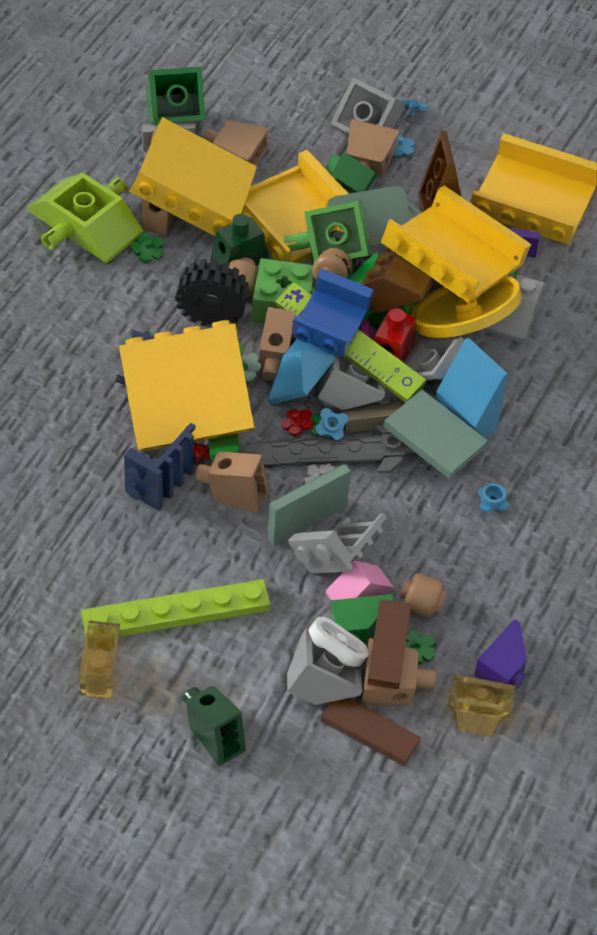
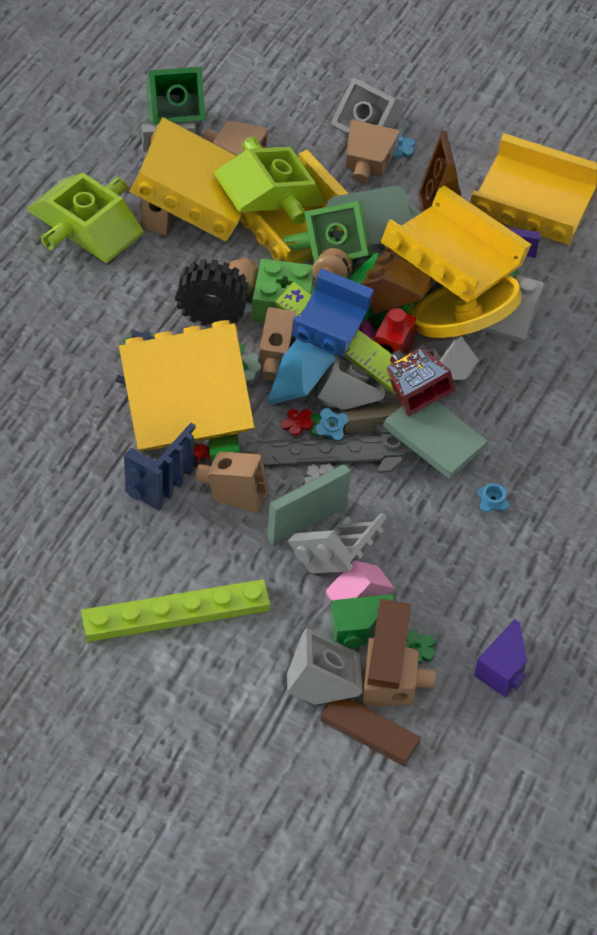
clear yellow slope [79,621,120,698] -> none
green plant [131,233,164,263] -> none
dark green torso [183,686,246,766] -> none
dark green torso [210,214,269,266] -> none
white plate [309,617,369,667] -> none
green slope [325,153,377,193] -> none
dark azure plant [399,99,429,116] -> none
medium nougat head [399,573,447,618] -> none
dark azure slope [435,338,508,437] -> none
clear yellow slope [447,674,516,736] -> none
none -> lime slope [214,137,326,225]
none -> torso [387,349,455,417]

